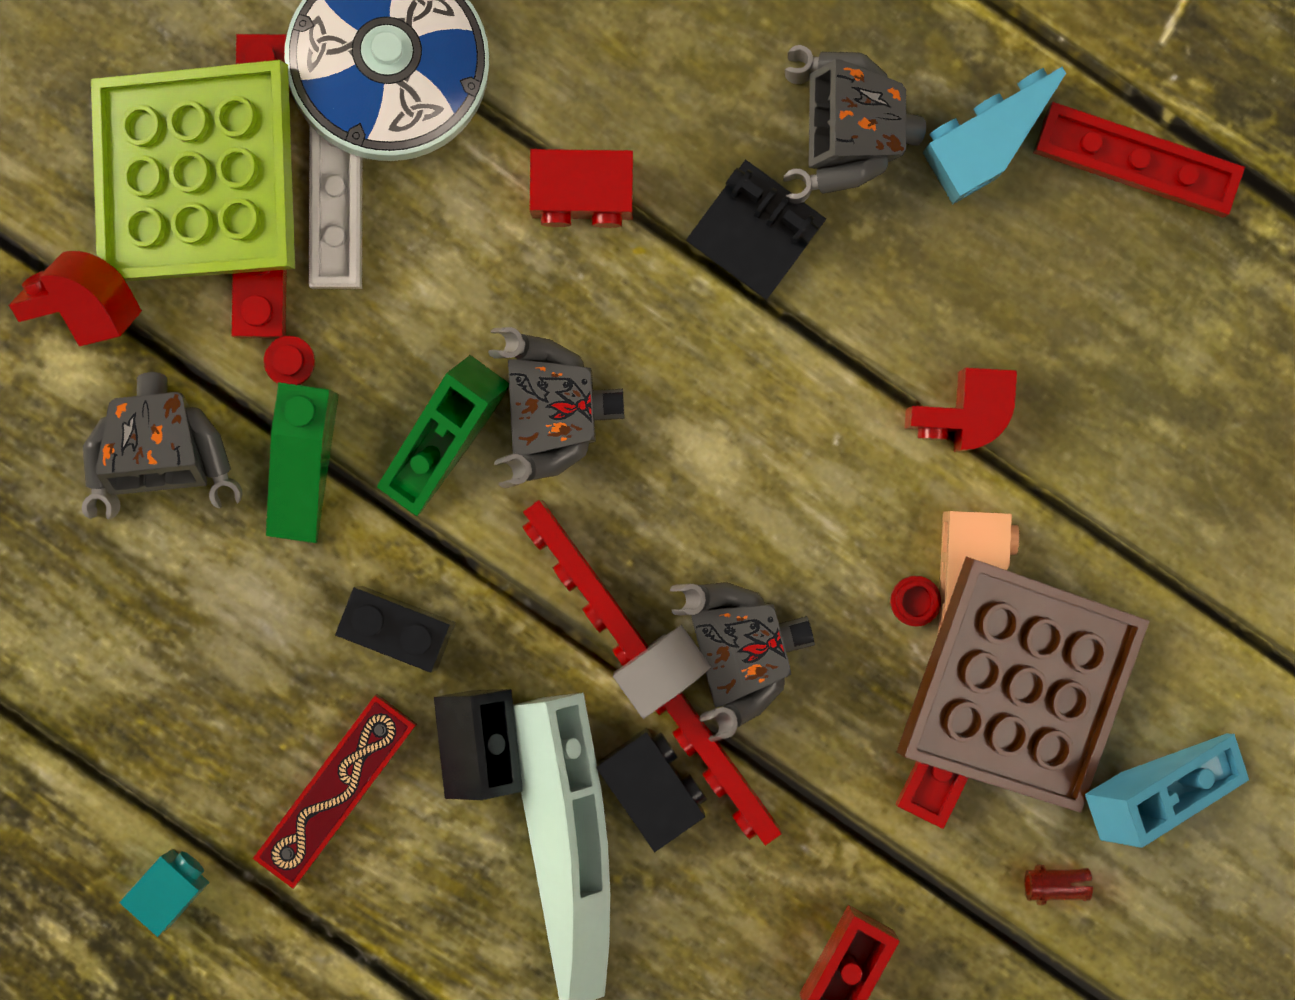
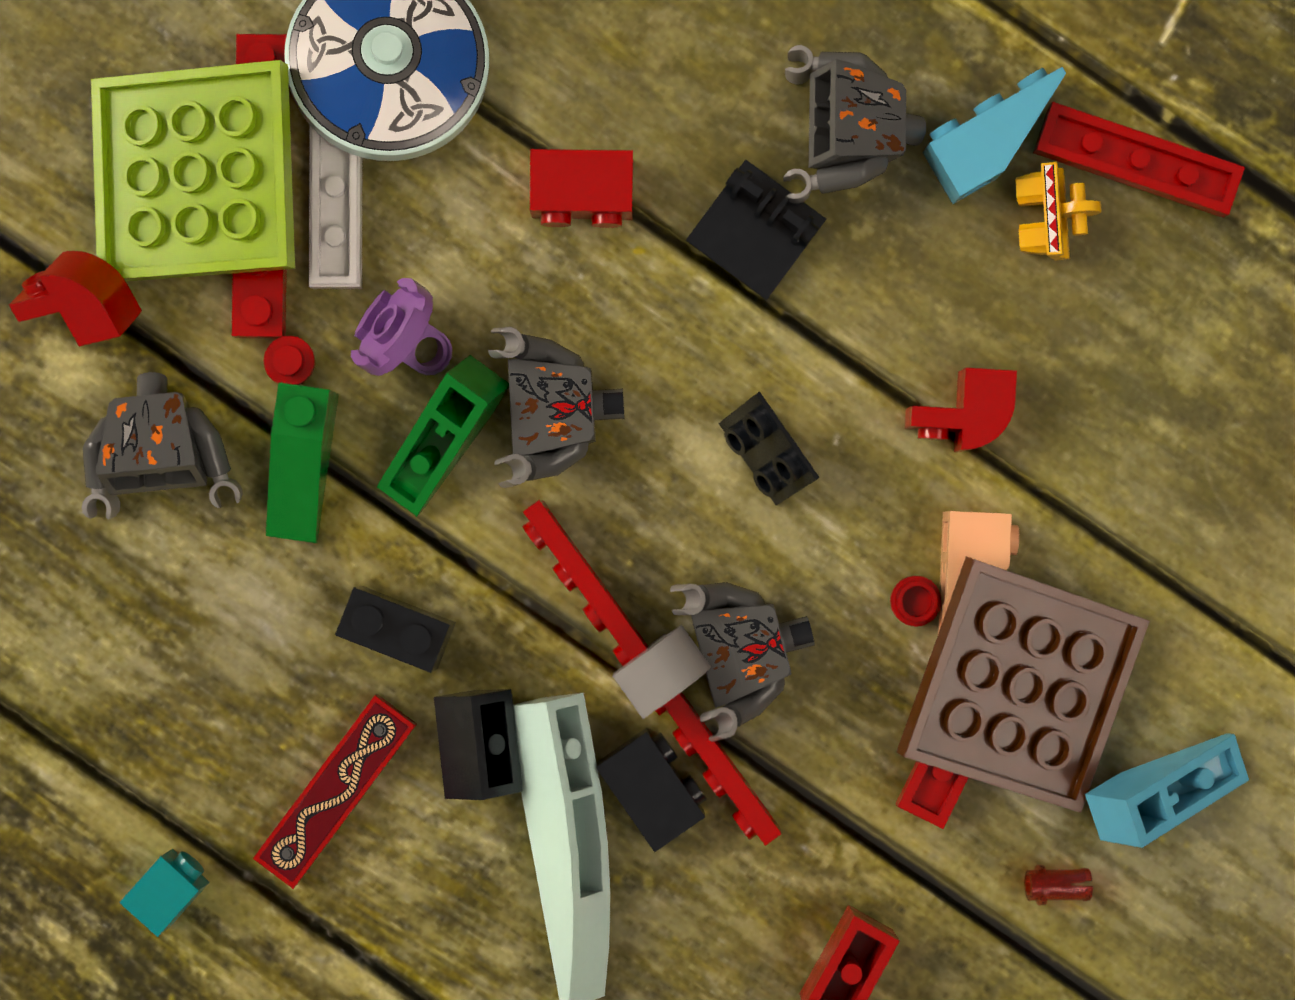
none -> medium lavender tile [351,278,452,376]
none -> black hinge [718,391,820,506]
none -> yellow hips [1015,162,1101,261]

